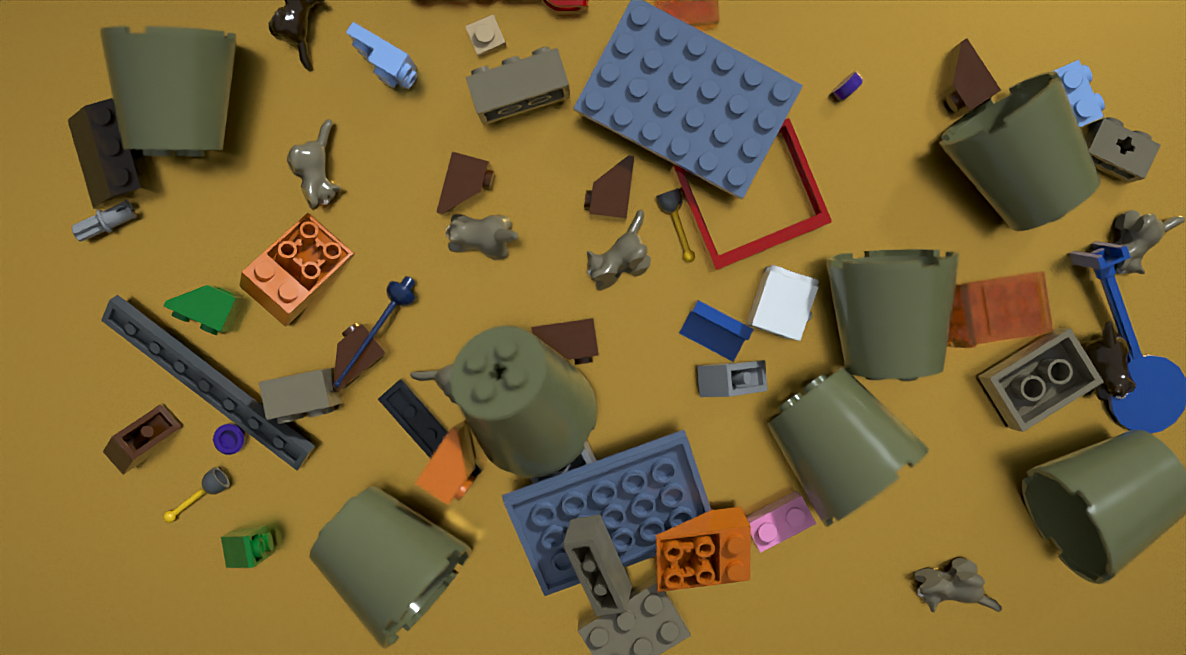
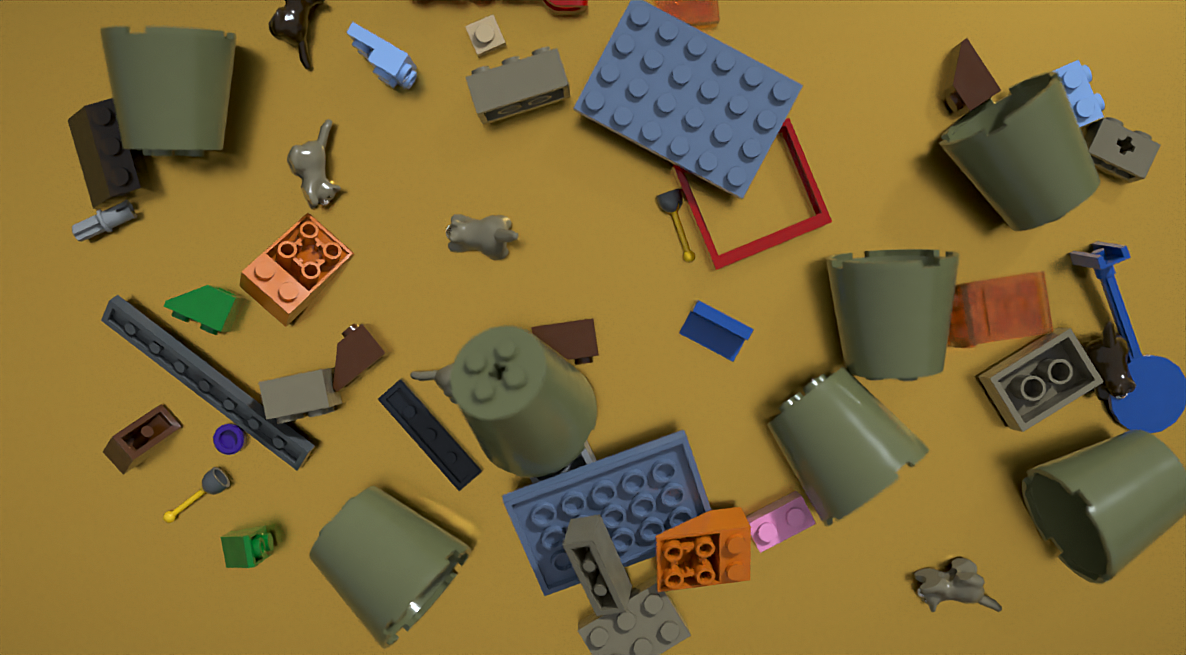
dark blue sword [334,276,416,387] -> none
orange slope [415,422,476,505] -> none
reddish brown slope [436,152,495,217] -> none
reddish brown slope [584,155,634,221] -> none
dark tan animal [587,210,651,290] -> none
light grey slope [697,360,768,397] -> none
white piece [746,265,819,341] -> none
dark purple tile [832,71,863,101] -> none
dark tan animal [1113,210,1185,274] -> none

